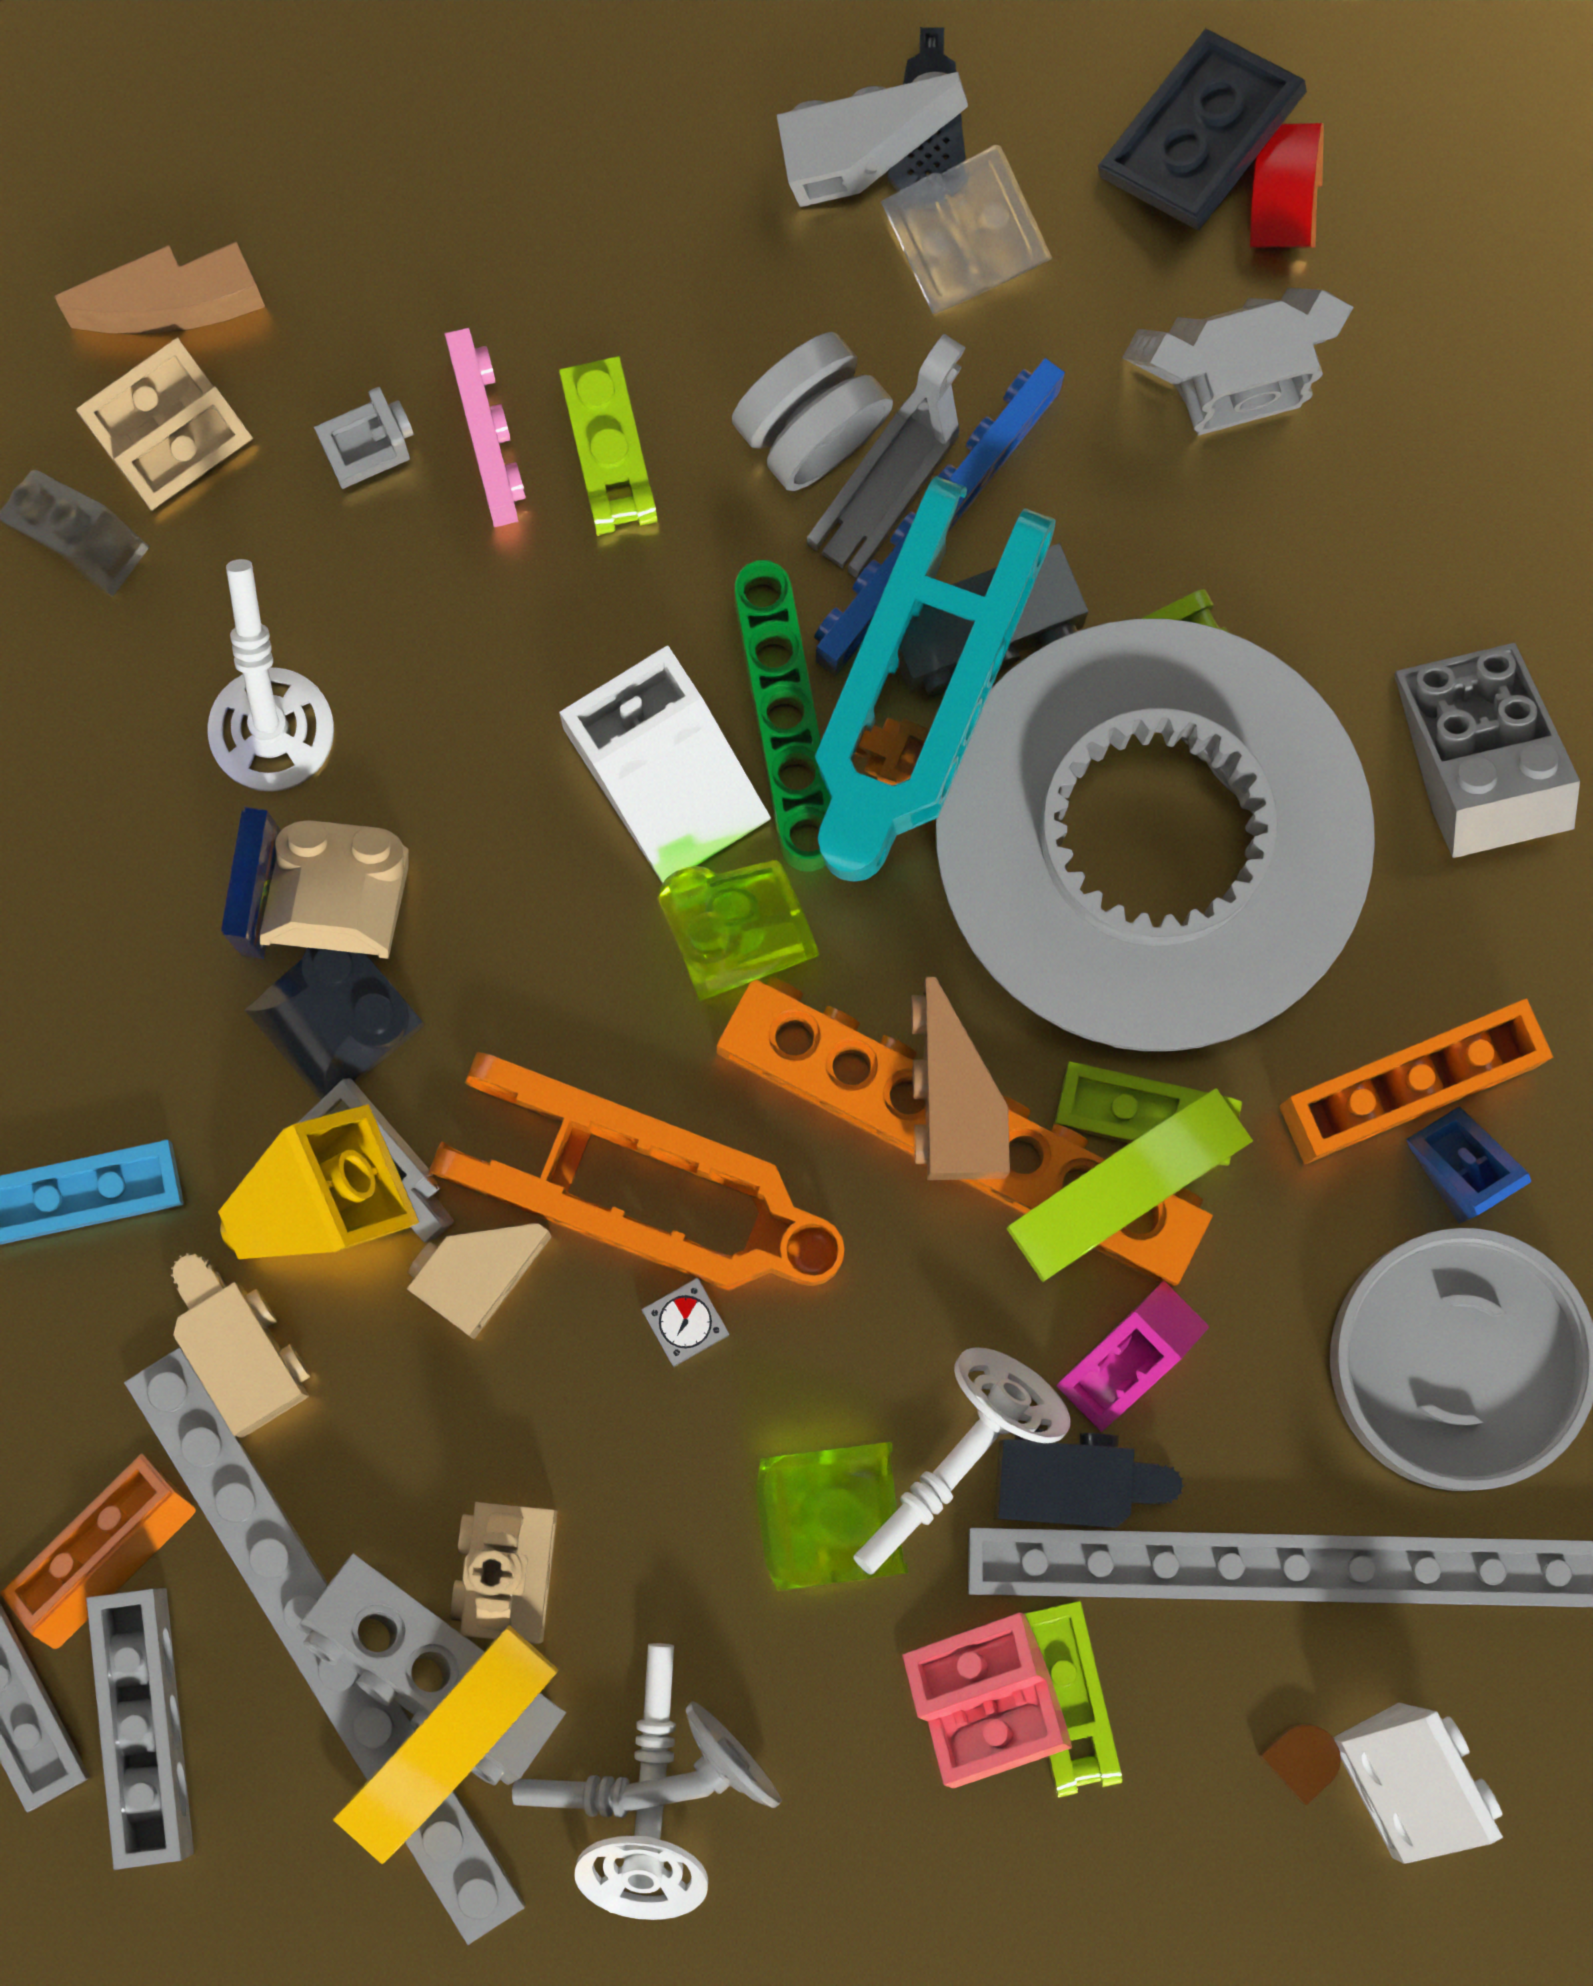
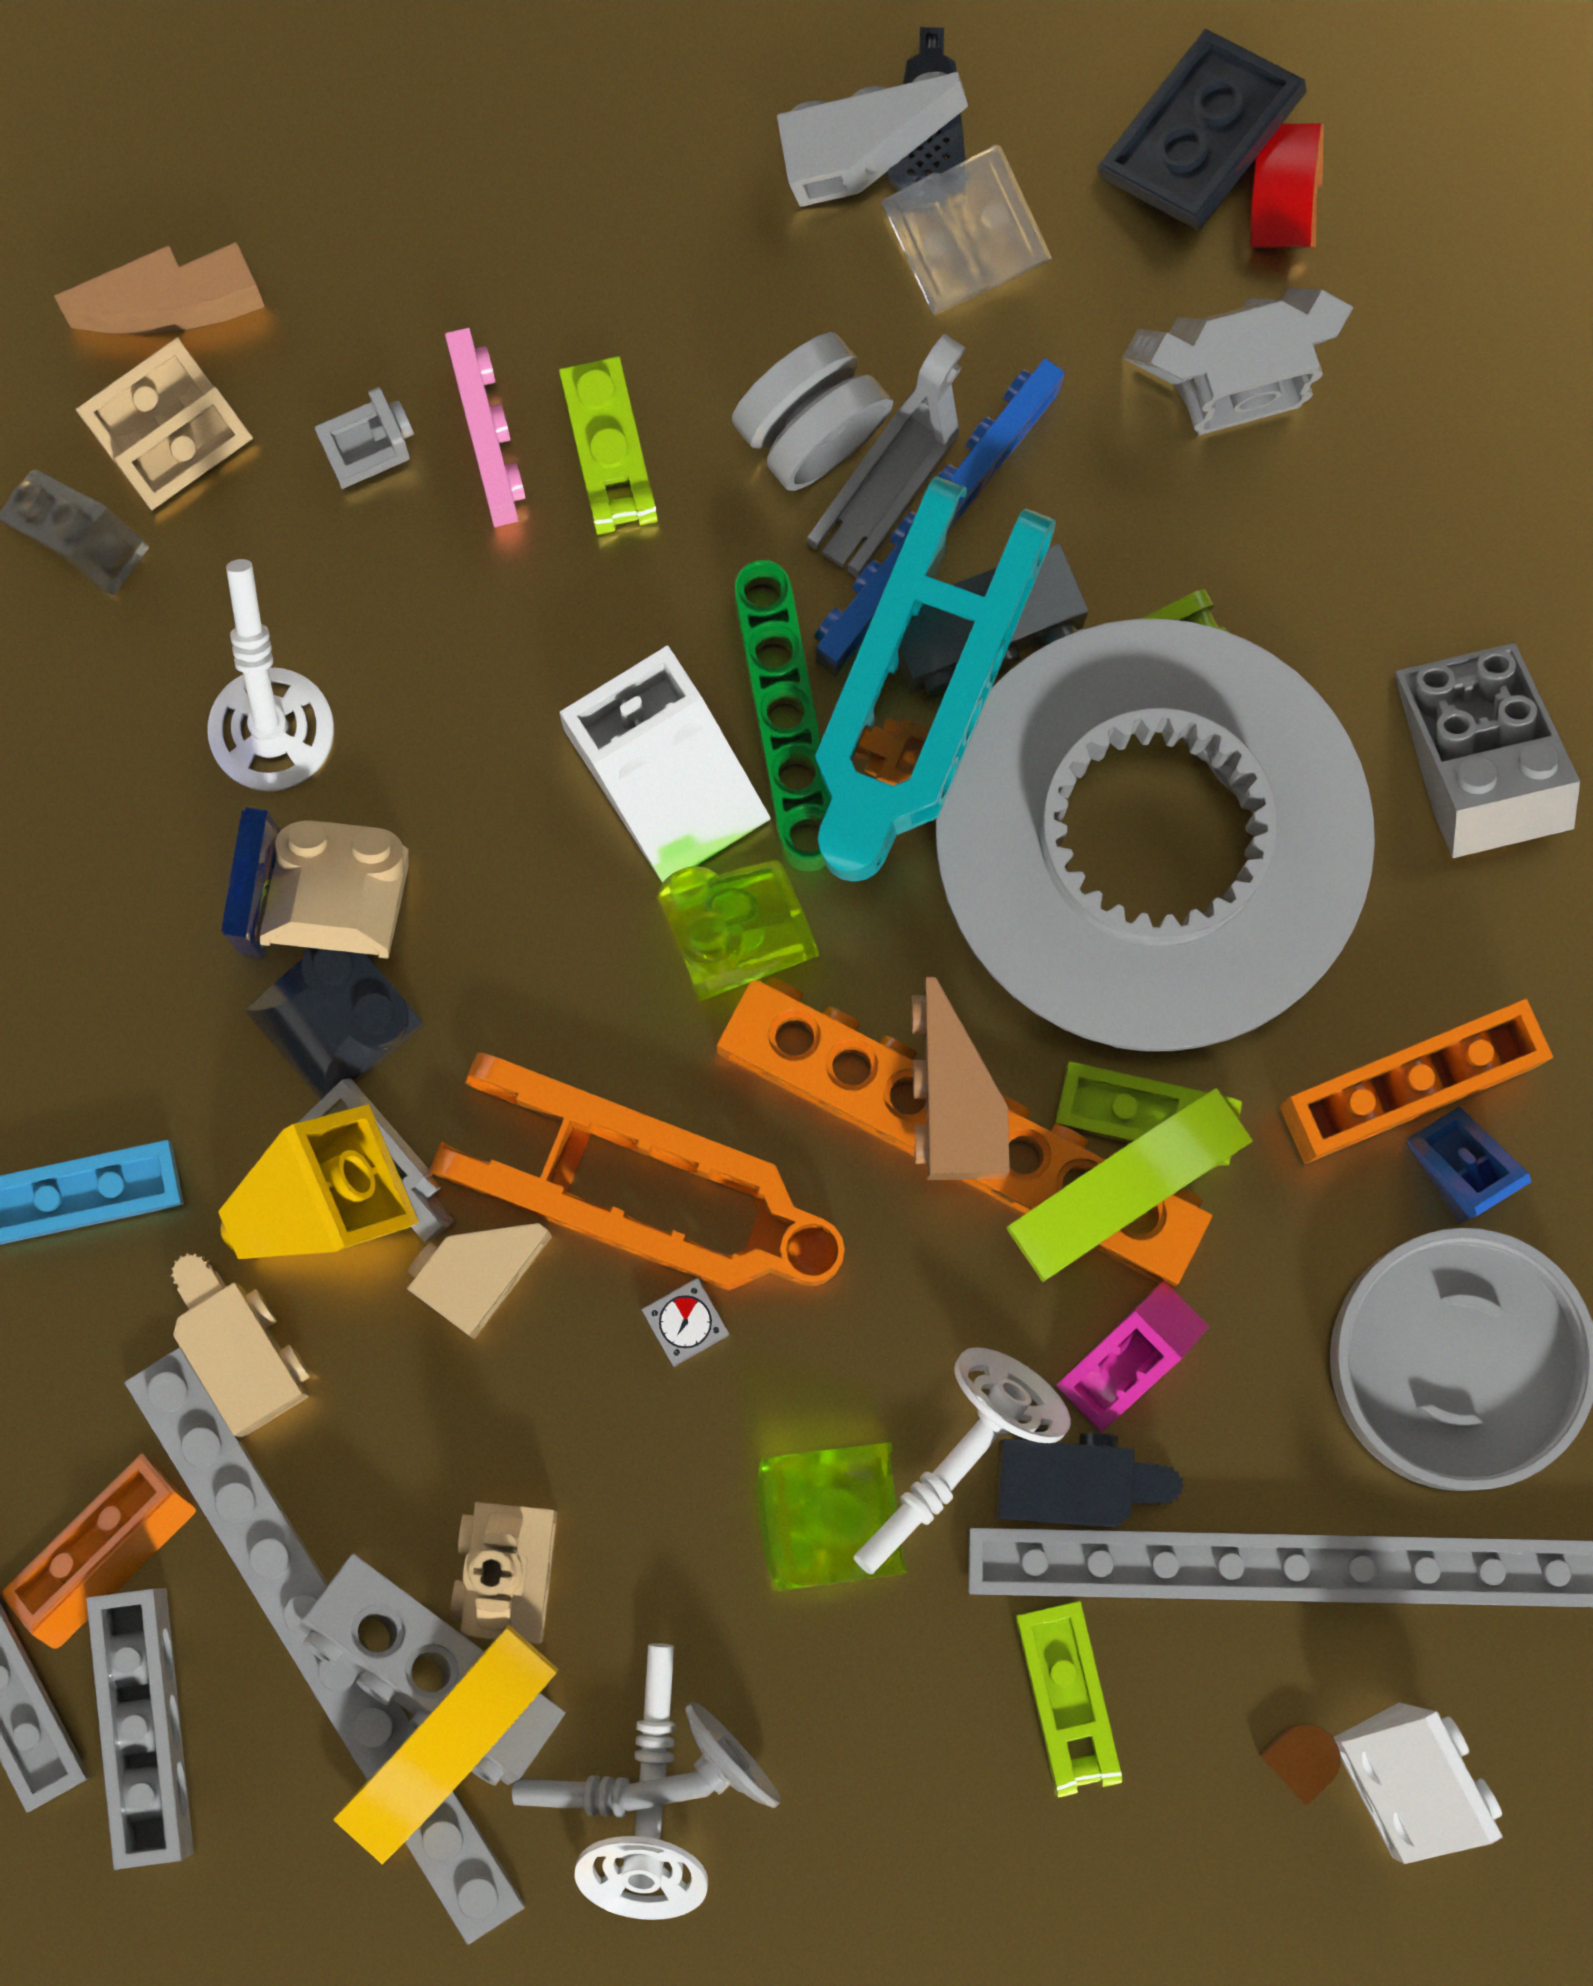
coral slope [902,1613,1073,1789] -> none

